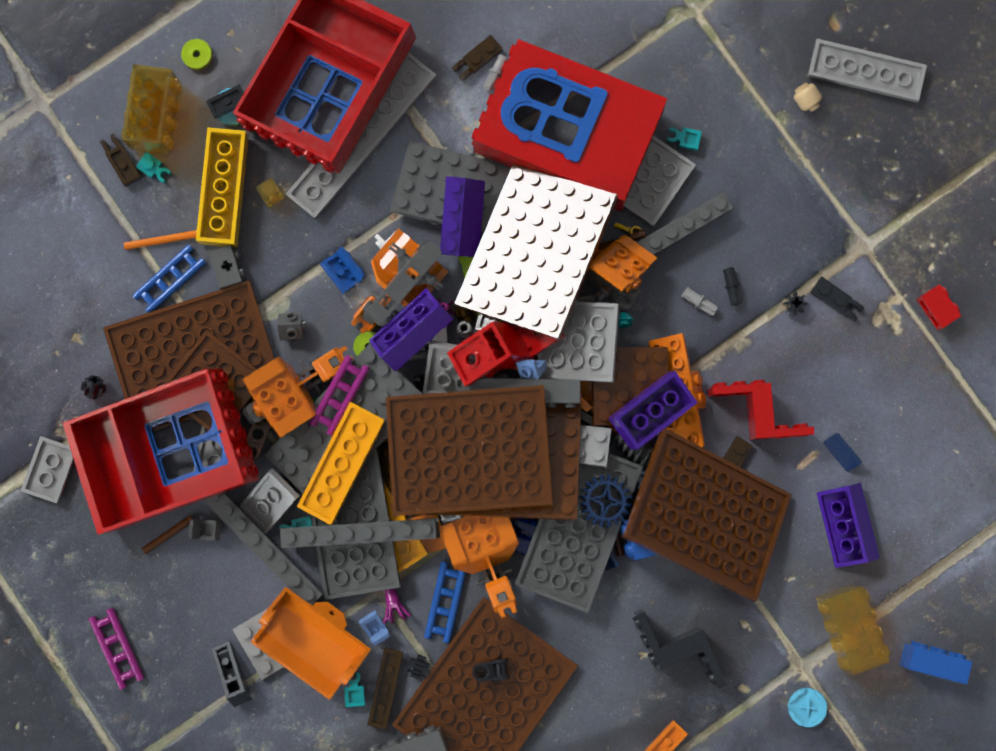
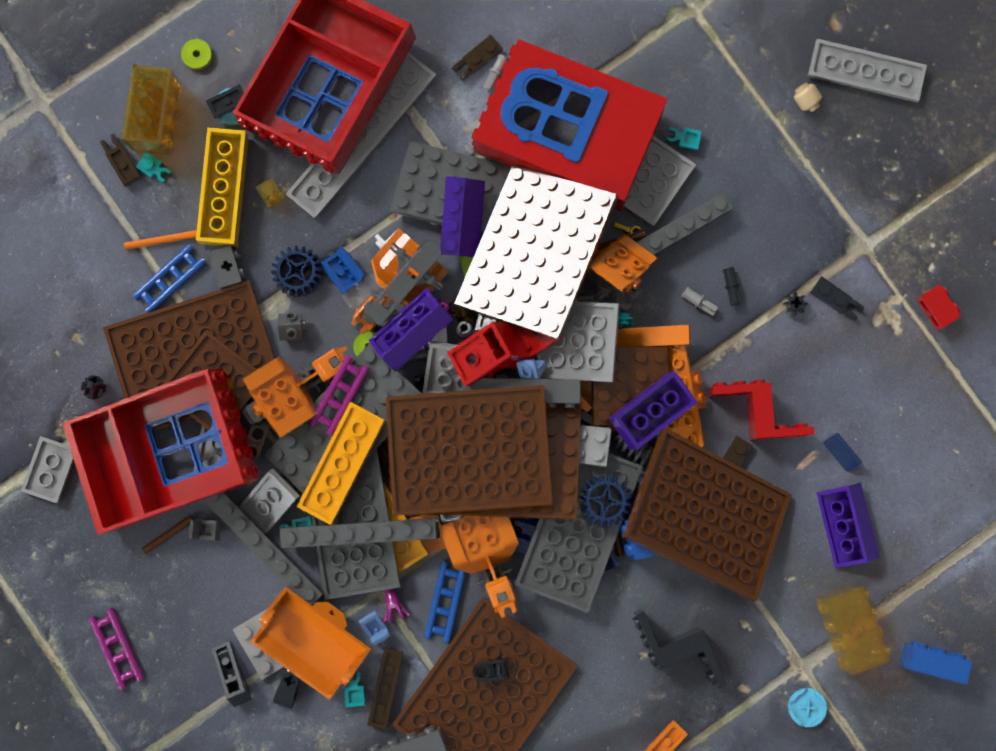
black gear [406,654,430,680] -> none
none -> dark blue gear [271,245,323,297]
none -> black piece [273,670,301,709]
none -> orange tile [617,325,691,347]

